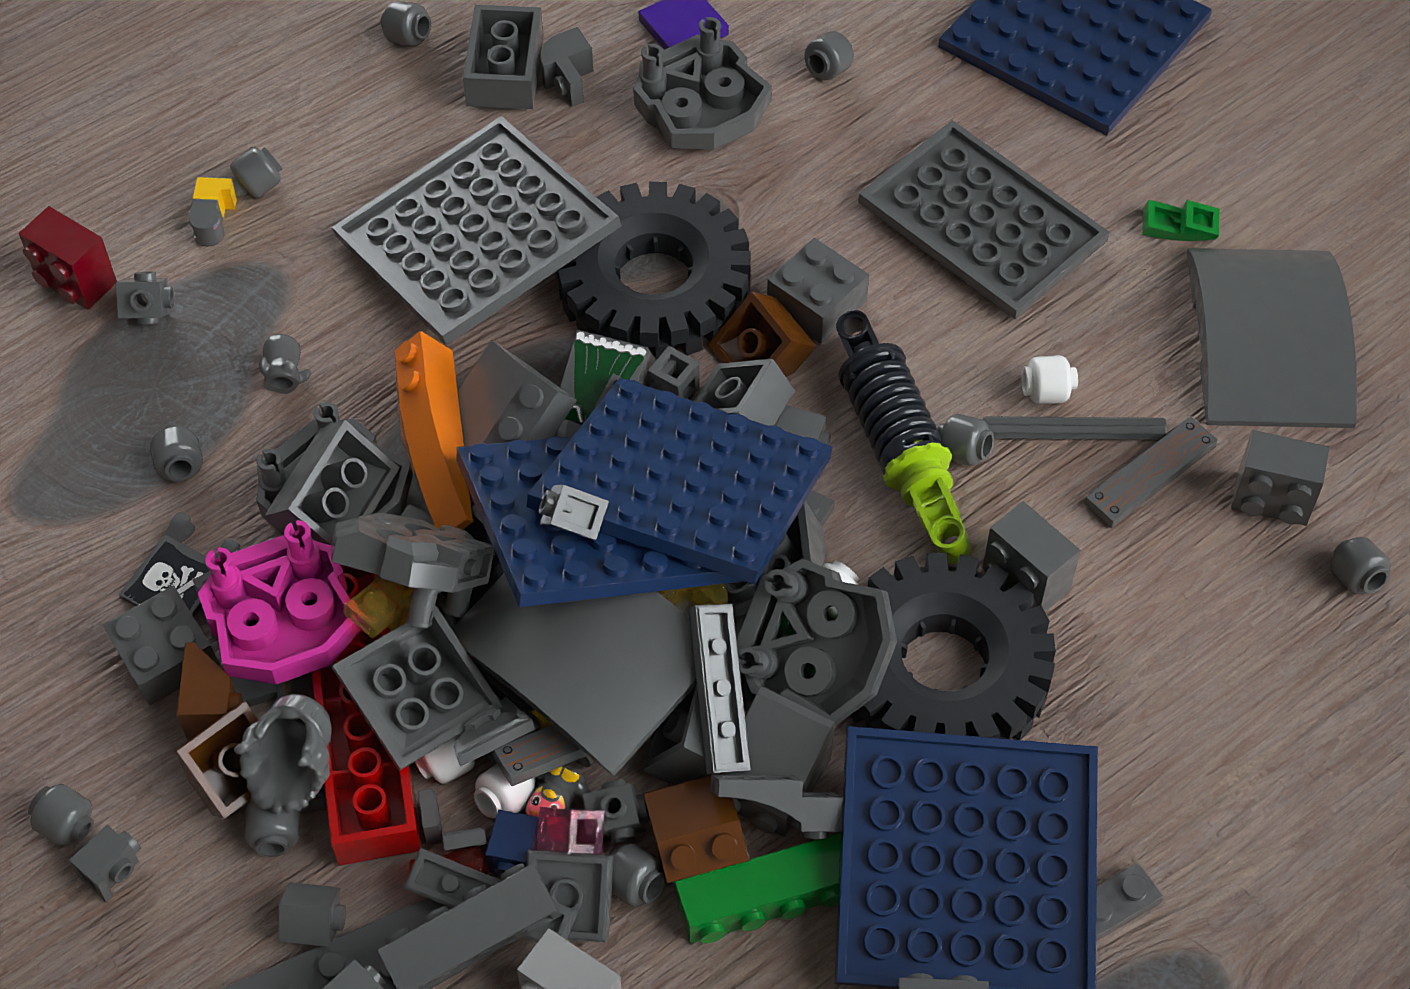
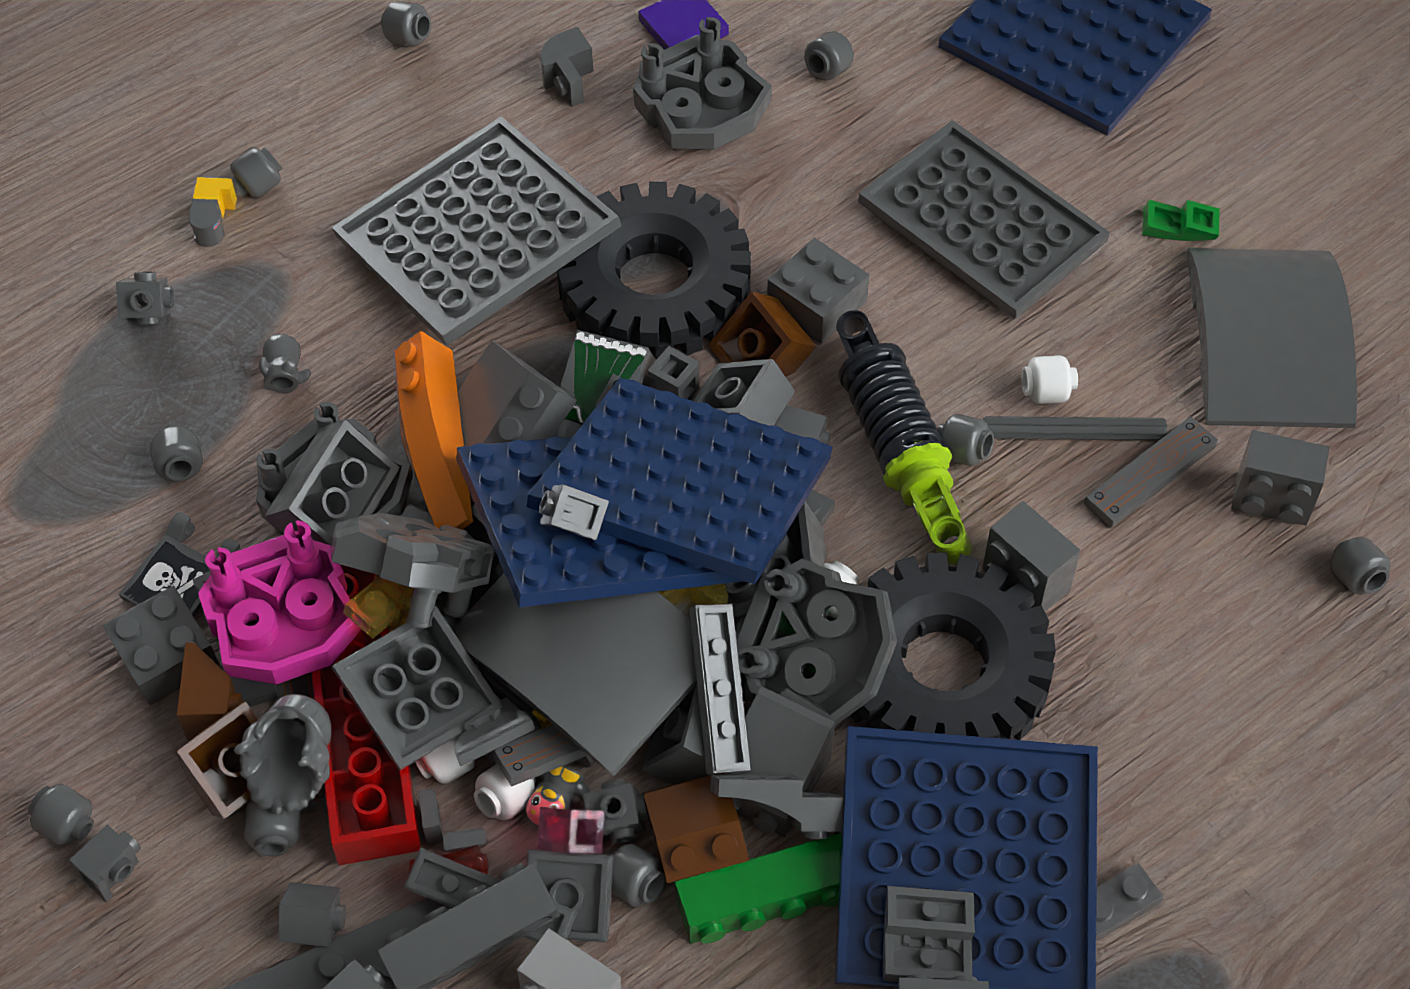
dark red brick [18,206,117,310] -> none
dark grey brick [463,5,544,109] -> none
dark blue brick [486,809,542,878] -> none
none -> dark grey slope [883,886,975,982]

